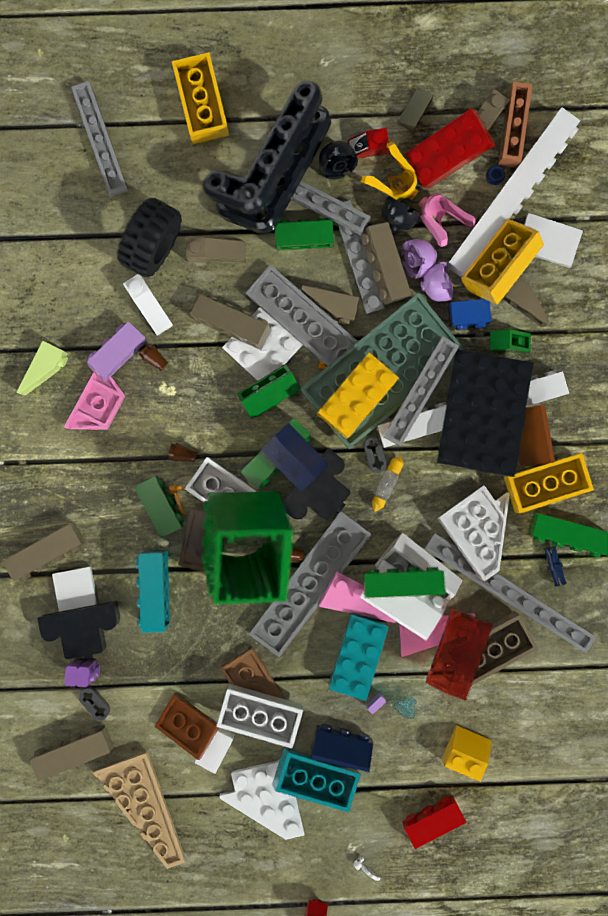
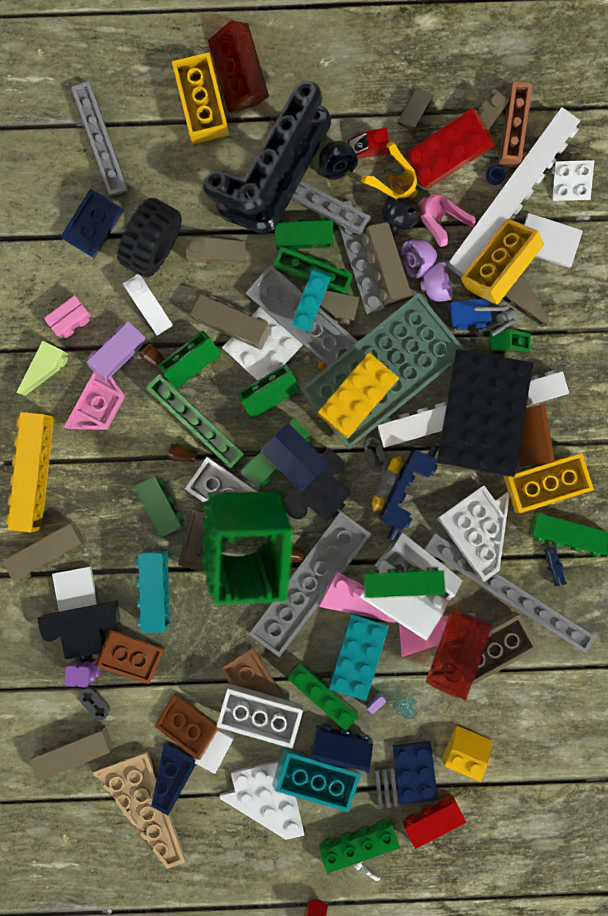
light orange piece [169,485,185,515] -> none
light grey plate [384,336,459,447] -> none
none -> yellow brick [6,412,54,532]
none -> bright pink brick [44,295,92,338]
none -> dark blue plate [60,189,124,259]
none -> dark orange tile [95,629,165,684]
none -> green brick [146,374,245,468]
none -> dark blue wing [151,743,196,816]
none -> green brick [158,330,221,389]
none -> clear red slope [208,20,269,113]
none -> green brick [274,246,353,295]
none -> green brick [288,660,359,731]
none -> teal brick [291,267,333,332]
none -> green brick [319,819,400,874]
none -> flat silver tile [375,767,398,809]
none -> dark blue brick [378,444,439,541]
none -> dark blue plate [392,741,438,805]
none -> light grey plant [474,305,517,335]
none -> white hinge [552,160,594,201]

